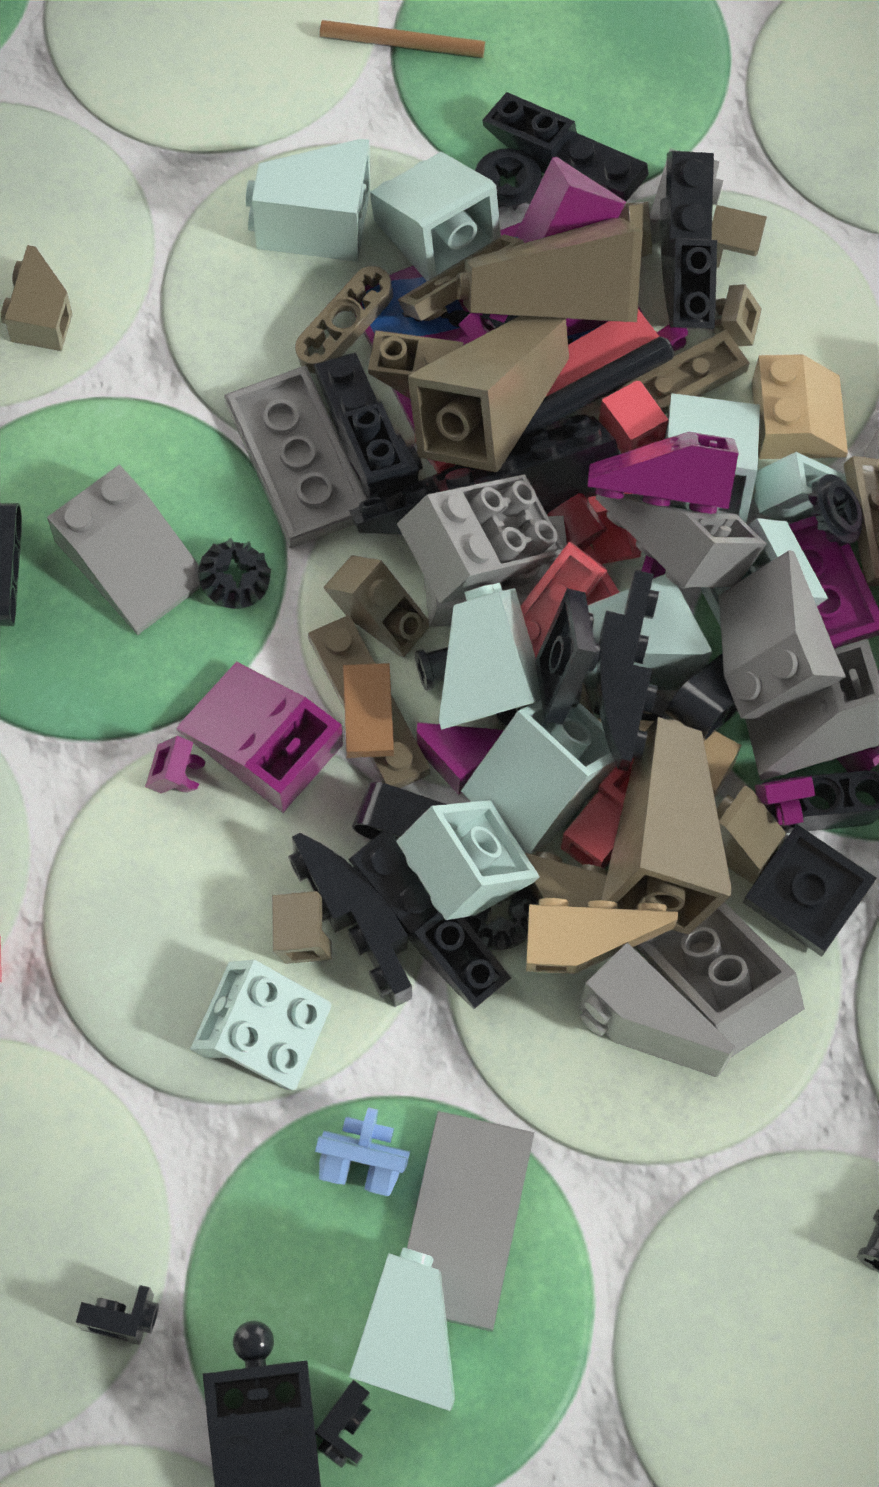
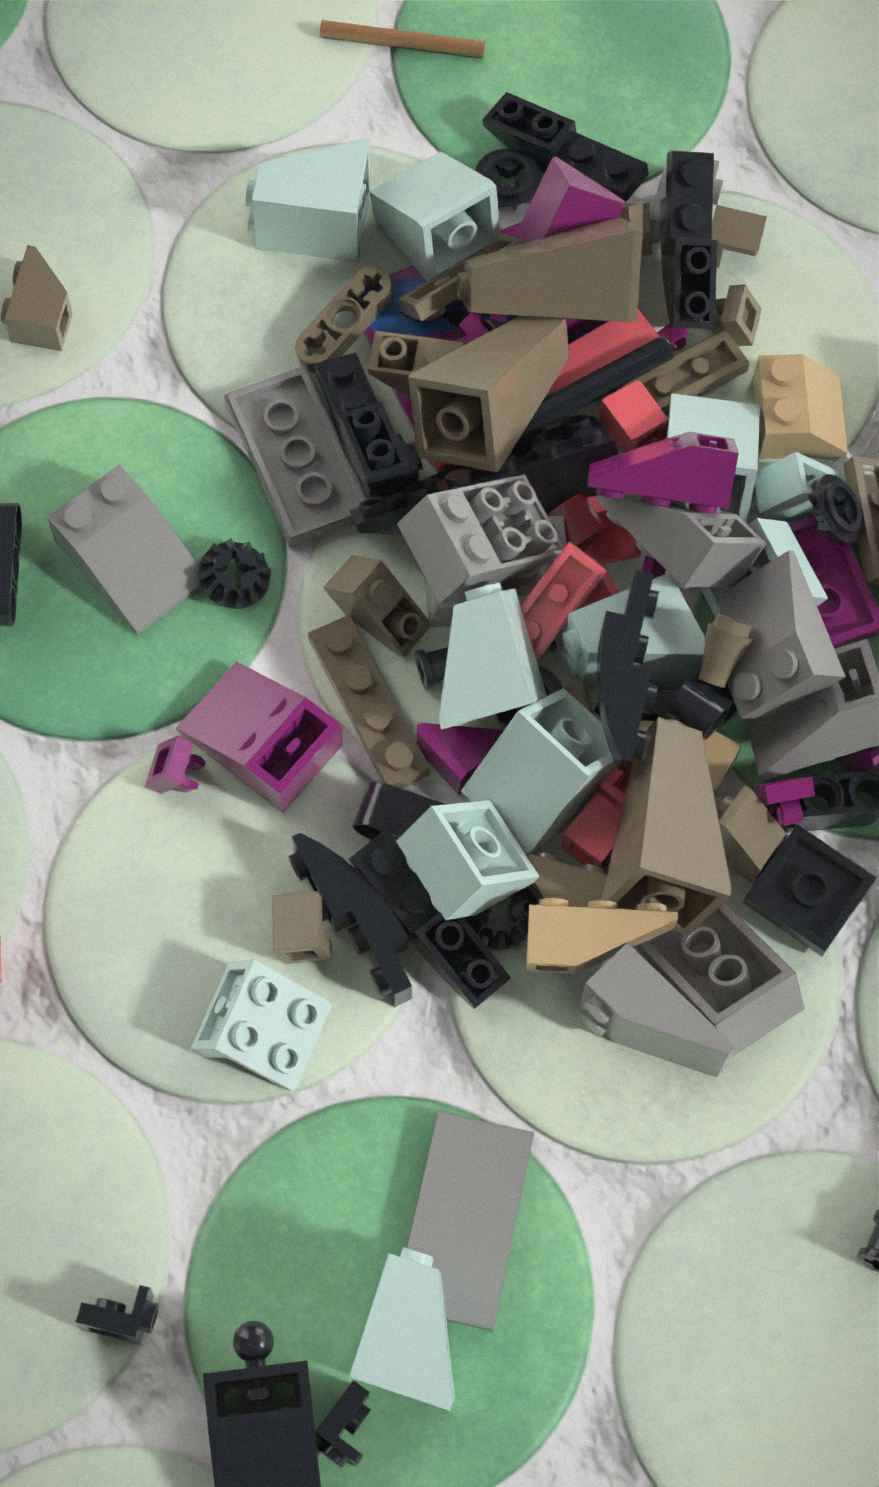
light blue hips [315,1107,410,1196] -> none
medium nougat tile [343,663,394,758] -> none
black plate [535,588,600,725] -> none
none -> dark tan cone [698,613,753,688]

